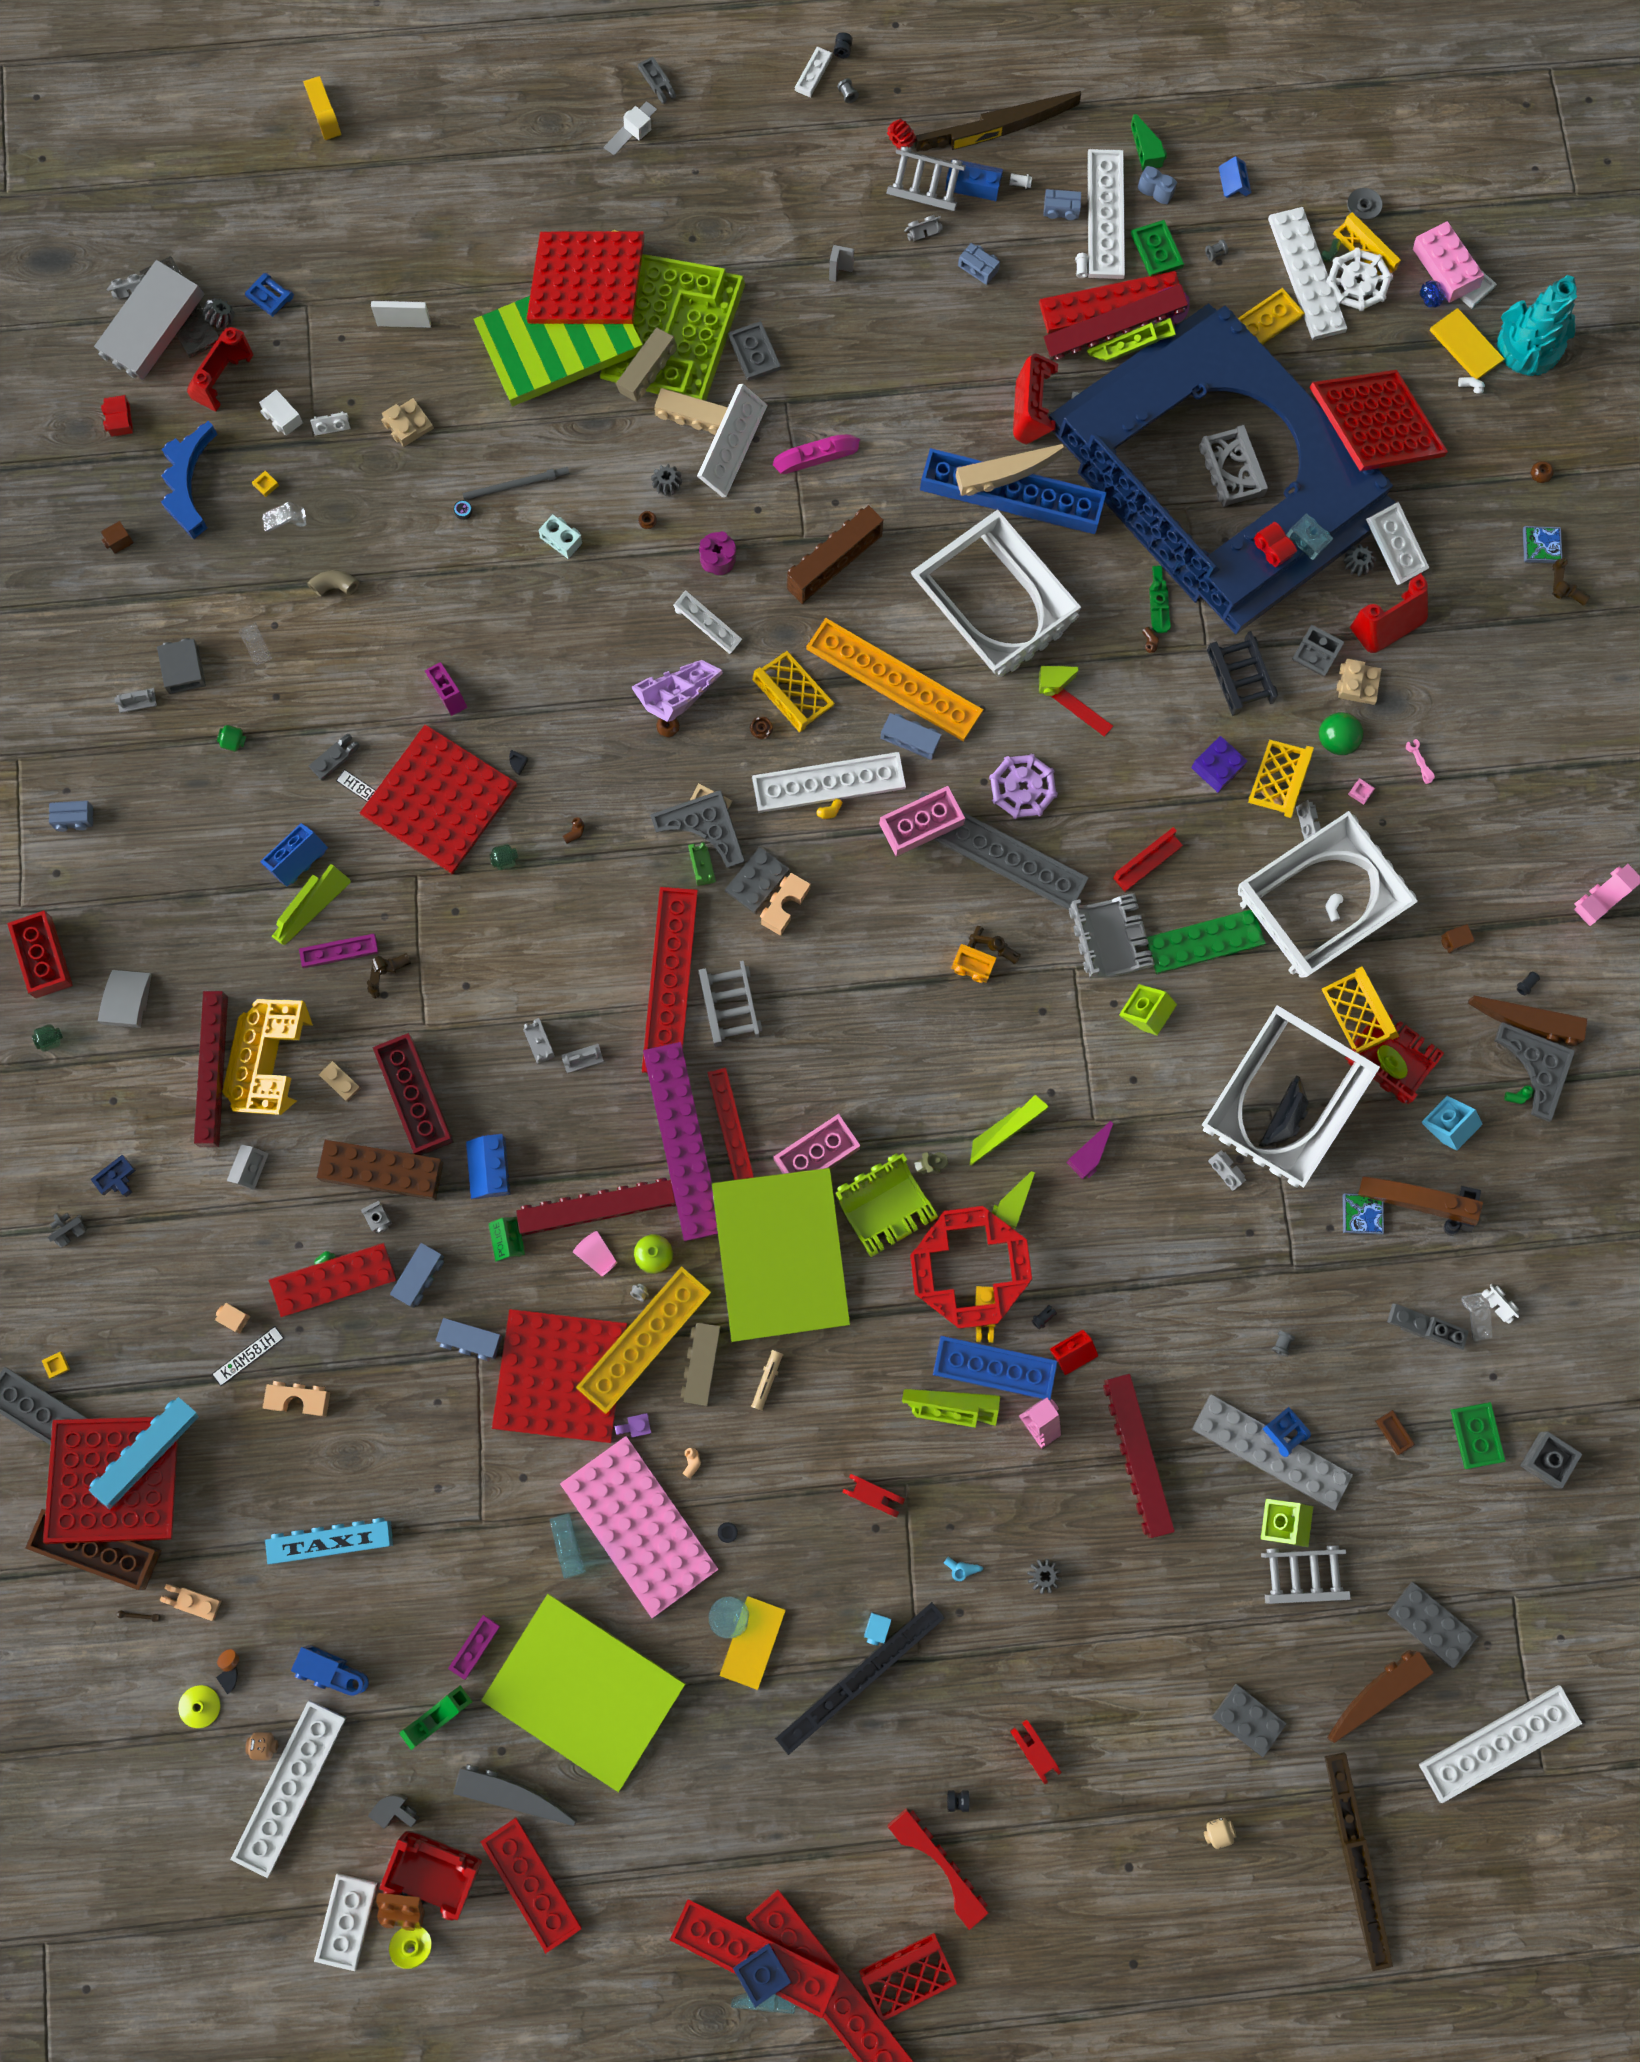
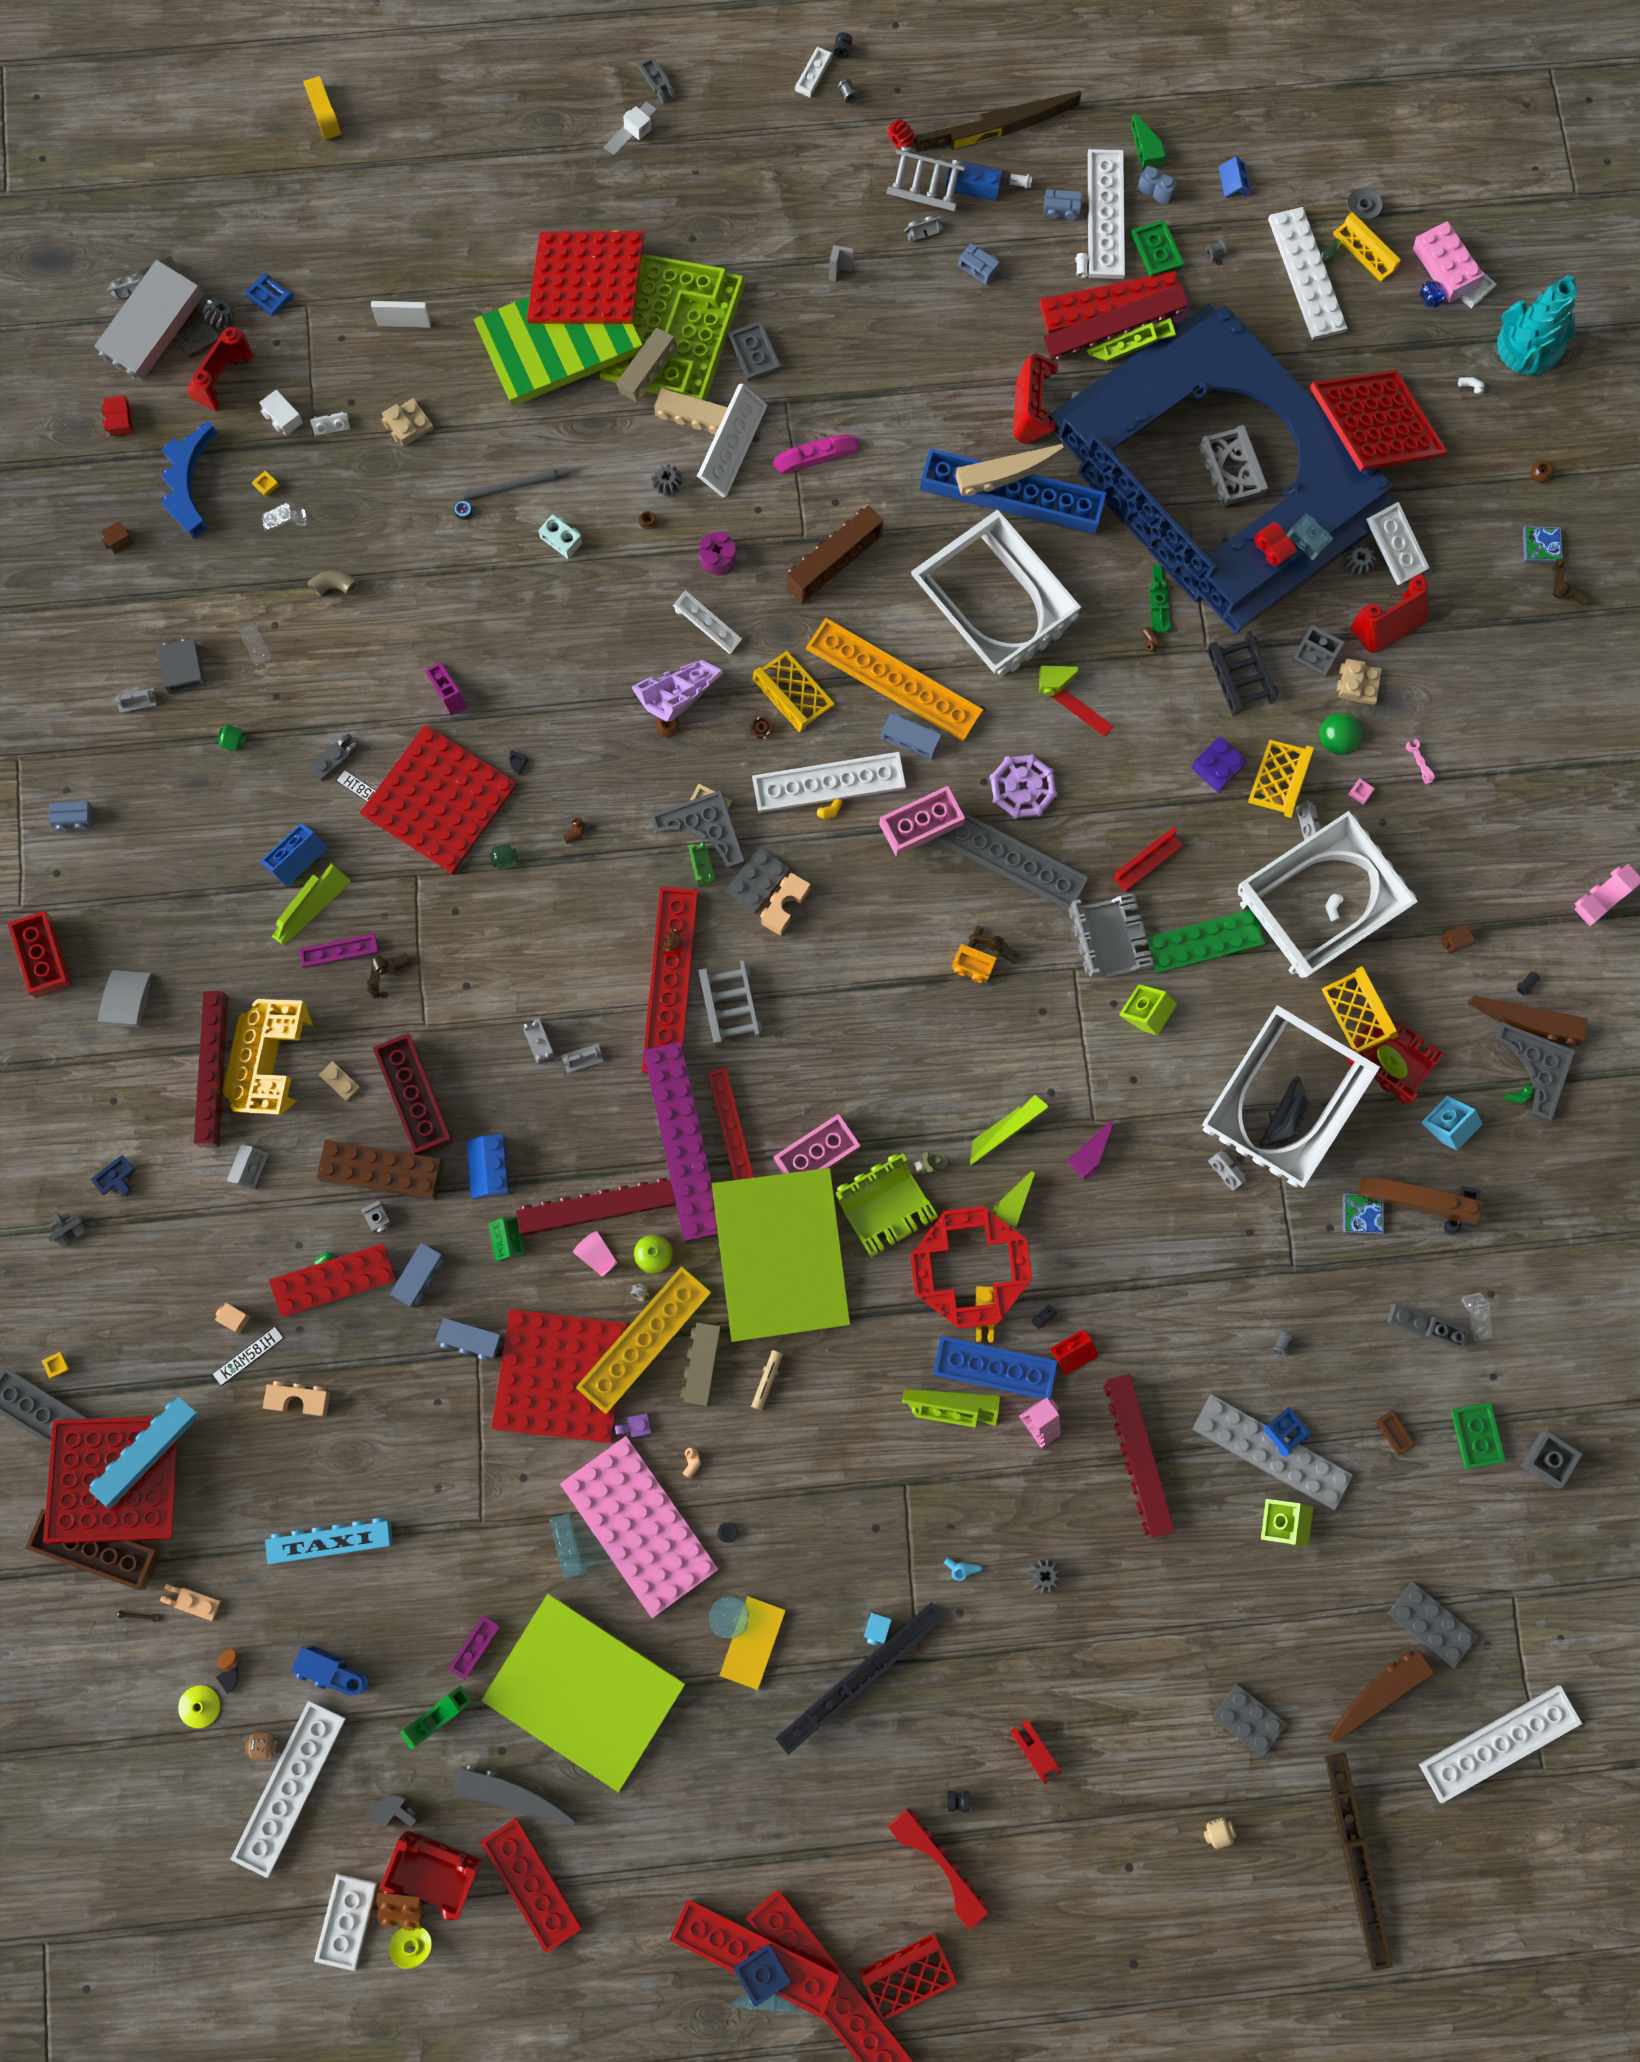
clear green head [31,1024,63,1052] -> none
red piece [842,1474,905,1518] -> none
yellow tile [1238,288,1305,345] -> none
light grey fence [1261,1545,1351,1604] -> none
white plate [1326,248,1393,311] -> none
yellow tile [1430,308,1504,380] -> none
white hinge [1481,1284,1519,1324] -> none
none -> reddish brown plate [662,929,681,952]

